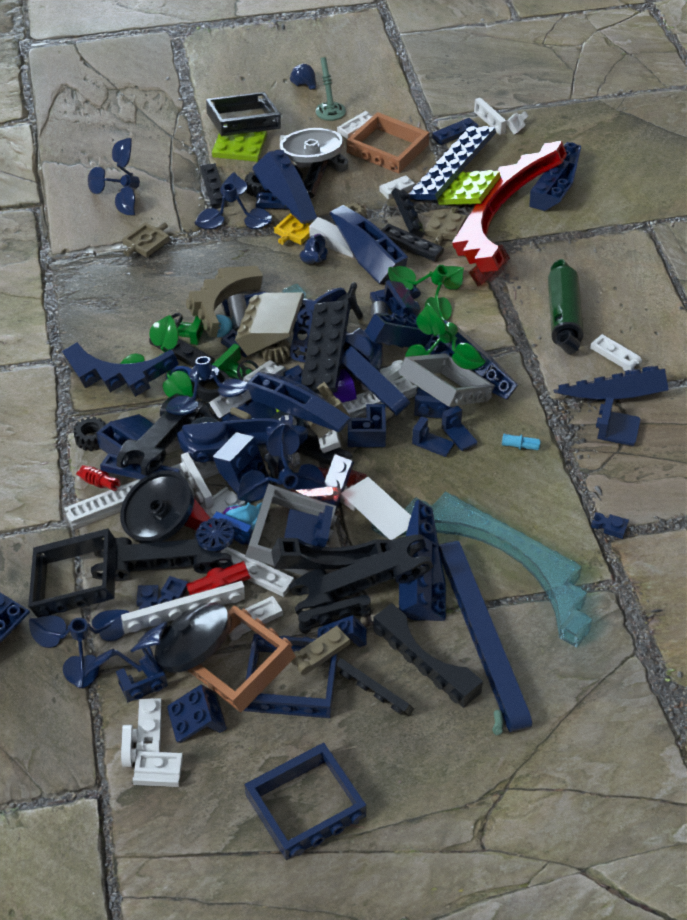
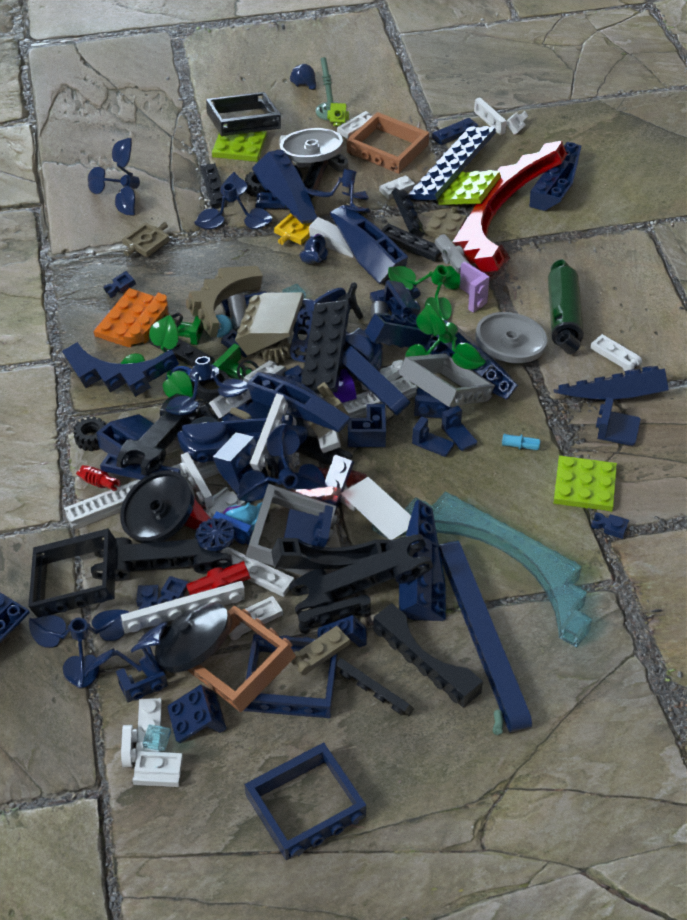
none -> orange plate [94,288,168,347]
none -> dark blue plate [103,271,136,298]
none -> clear light blue tile [142,724,171,751]
none -> white plate [250,394,288,472]
none -> dark blue plant [302,169,371,214]
none -> lime brick [327,103,349,127]
none -> light grey piece [435,234,471,274]
none -> lavender bracket [460,262,489,313]
none -> light grey dish [475,312,547,363]
none -> lime plate [553,455,617,512]

